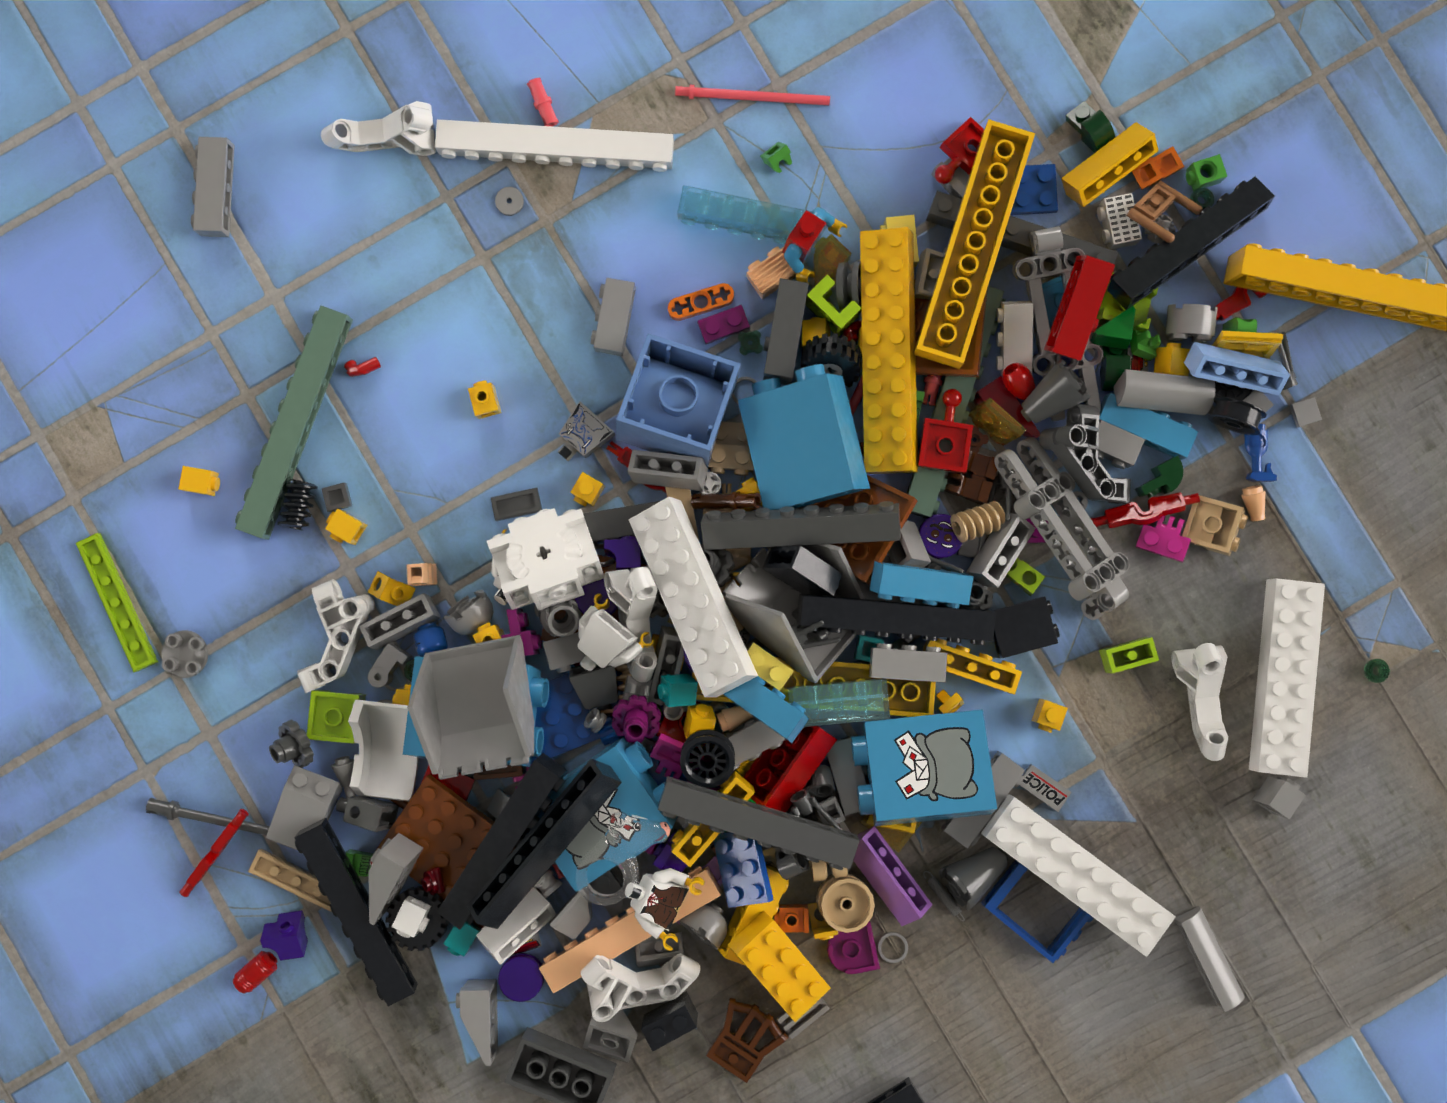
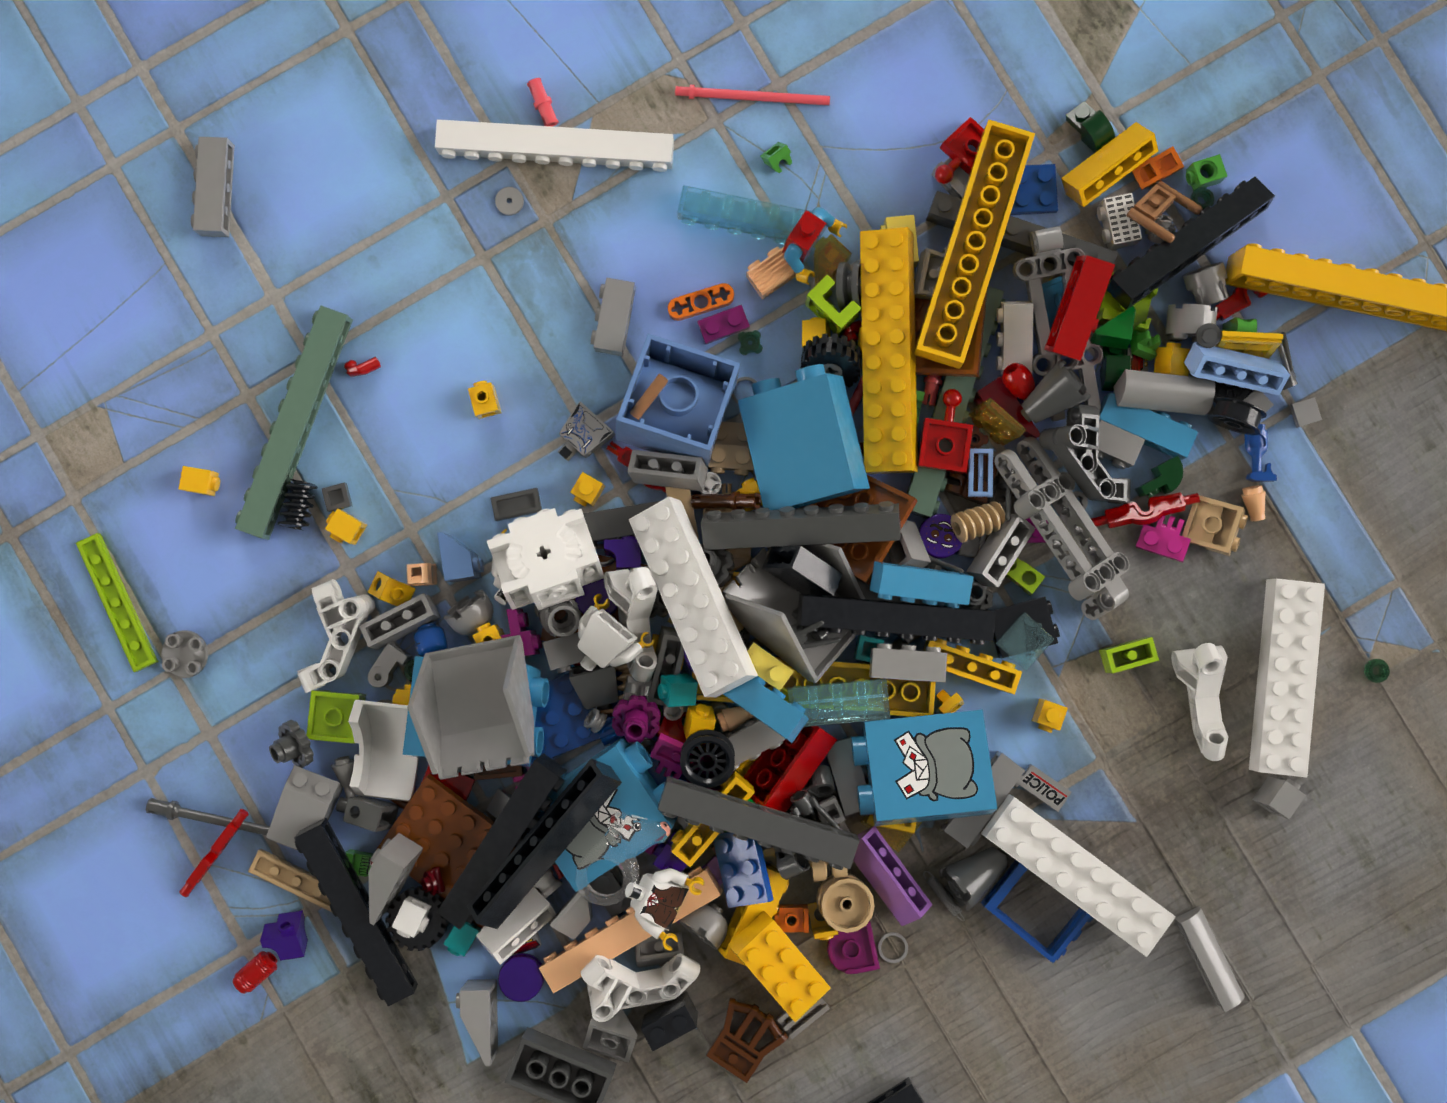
white connector [321,101,436,156] -> none
dark grey brick [763,278,809,385] -> none
none -> medium blue slope [437,532,484,583]
none -> medium nougat piece [629,374,668,420]
none -> light blue tile [968,448,993,498]
none -> clear light blue piece [996,612,1054,671]
none -> light grey piece [1183,262,1228,305]
none -> dark grey plate [1196,323,1222,348]

